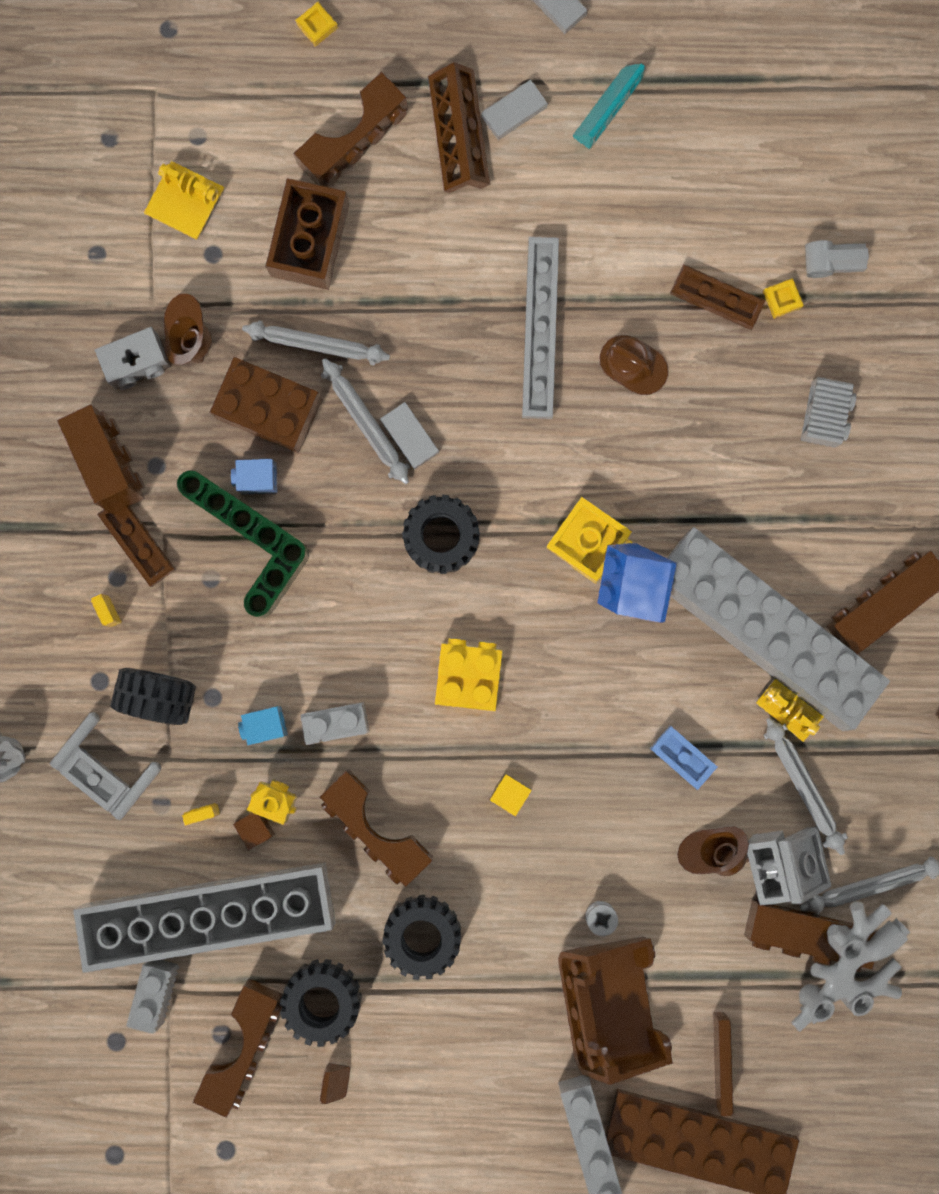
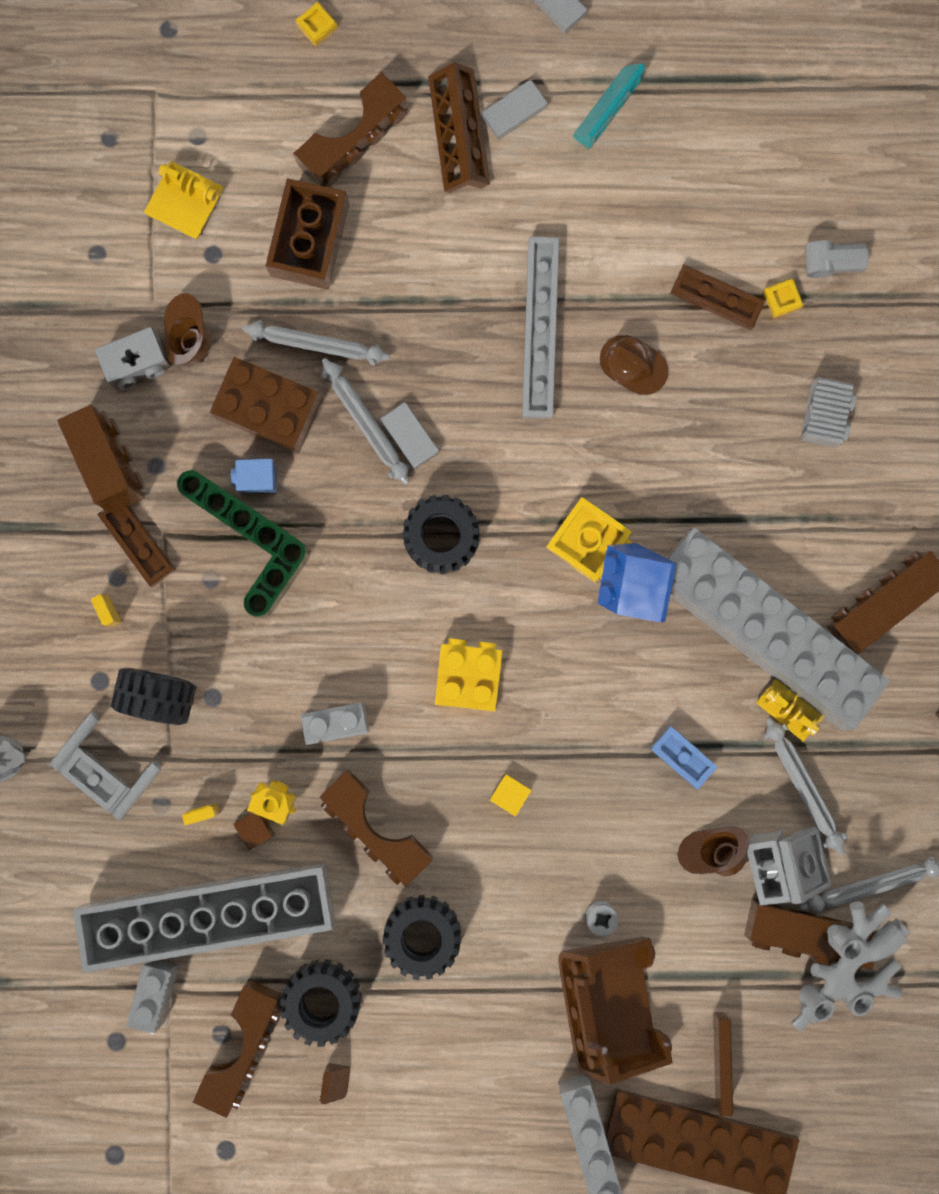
dark azure brick [238,706,288,745] -> none

